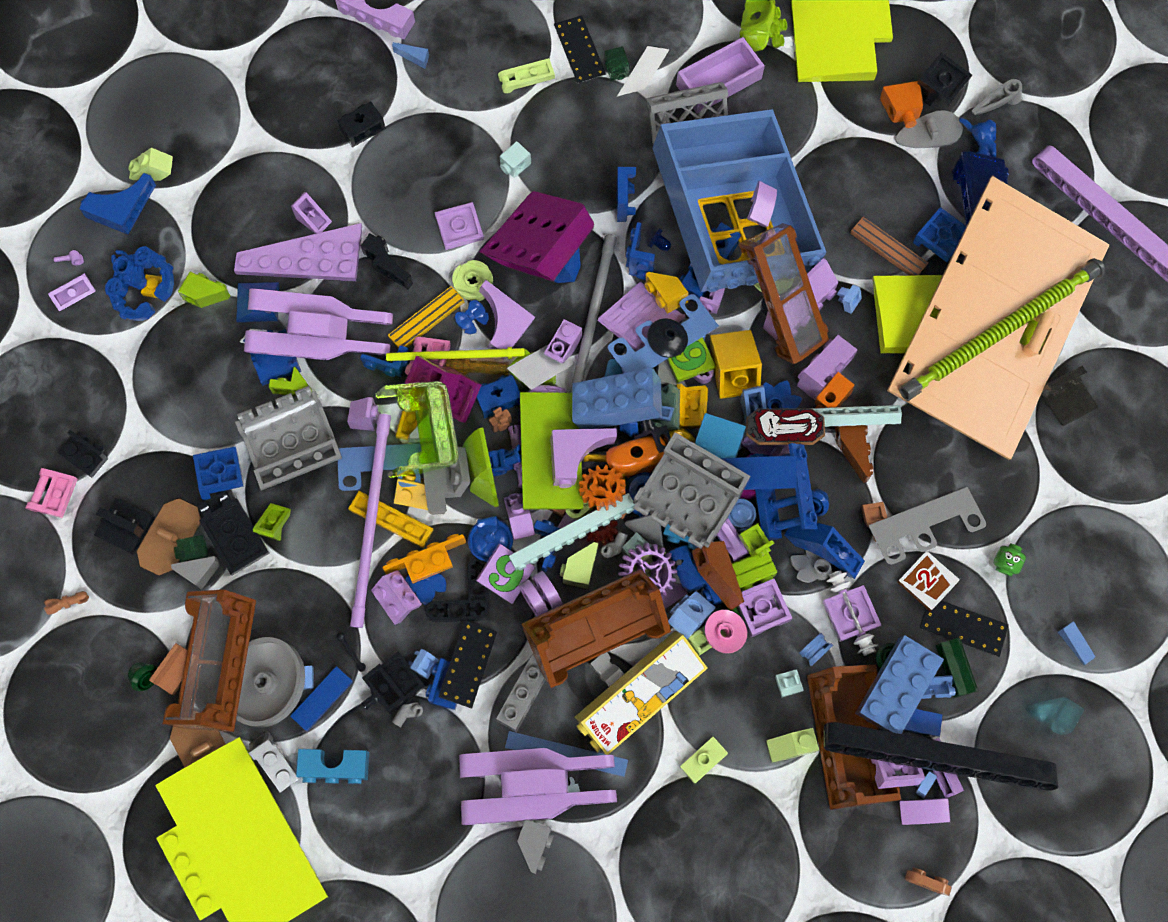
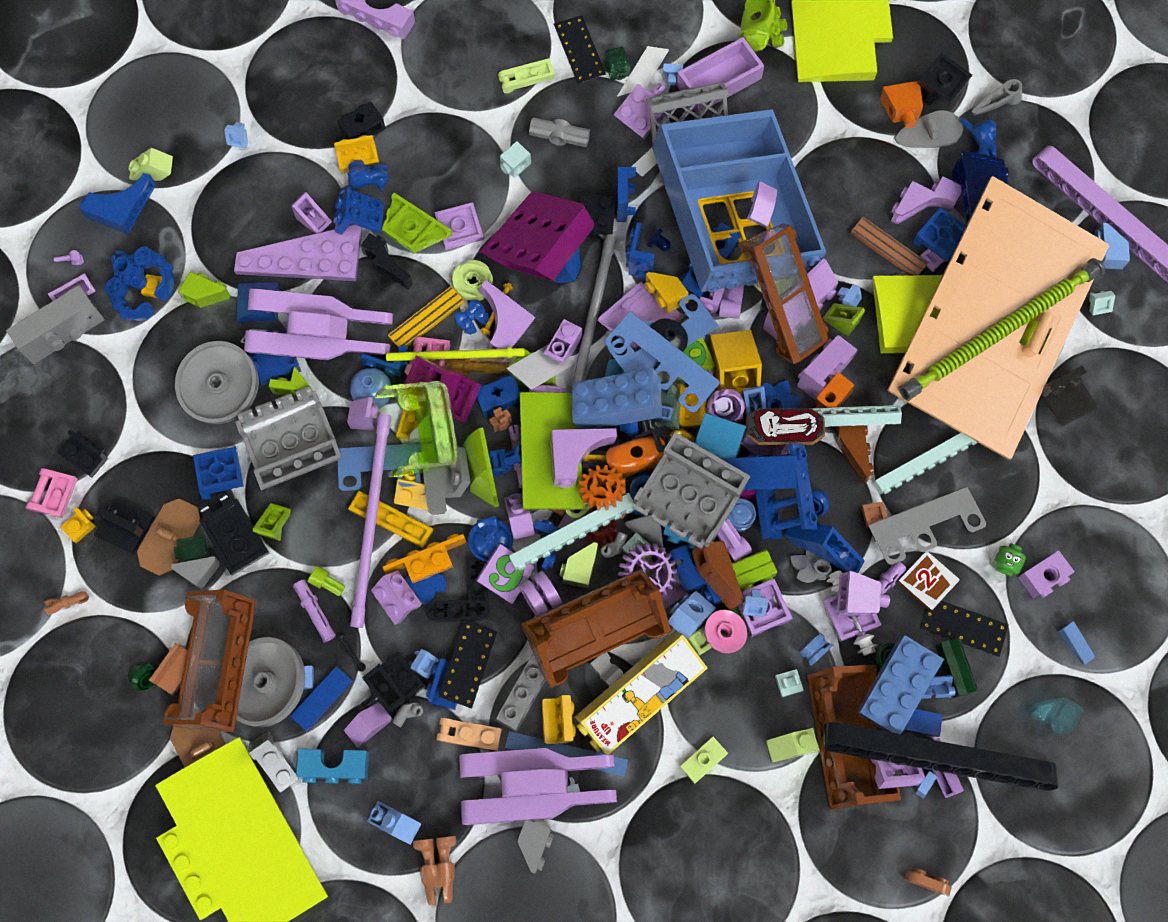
medium blue piece [392,42,429,69] -> none
lime bracket [738,523,775,558] -> none
lavender slope [900,798,950,825] -> none
none -> light grey brick [6,285,105,364]
none -> yellow bracket [60,507,96,544]
none -> light grey dish [175,341,259,424]
none -> light blue tile [224,122,248,149]
none -> lavender pin [293,579,336,643]
none -> lime piece [307,565,345,596]
none -> blue bracket [333,188,383,235]
none -> yellow bracket [334,135,379,173]
none -> blue animal [338,160,389,197]
none -> lavender slope [344,703,393,748]
none -> medium blue cylinder [350,368,392,409]
none -> light blue slope [367,801,421,845]
none -> lime wing [382,193,453,254]
none -> nougat piece [413,836,456,905]
none -> light nougat plate [436,718,502,752]
none -> yellow axle [481,283,513,336]
none -> light grey piece [529,118,590,147]
none -> yellow bracket [542,695,576,744]
none -> black plate [576,192,617,237]
none -> medium blue piece [605,311,720,412]
none -> lavender plate [614,83,670,140]
none -> white sticker [632,147,657,176]
none -> light blue tile [663,64,683,86]
none -> lavender hair [706,388,745,422]
none -> lavender piece [719,285,744,319]
none -> light blue tile [743,589,768,617]
none -> lime slope [823,303,865,336]
none -> lavender torso [837,571,890,616]
none -> light aqua piece [873,433,978,495]
none -> lavender pin [878,562,907,594]
none -> lavender arch [891,176,964,224]
none -> lavender tile [920,249,945,272]
none -> lavender brick [1018,551,1075,599]
none -> light aqua tile [1089,291,1115,315]
none -> light blue slope [1094,223,1130,269]

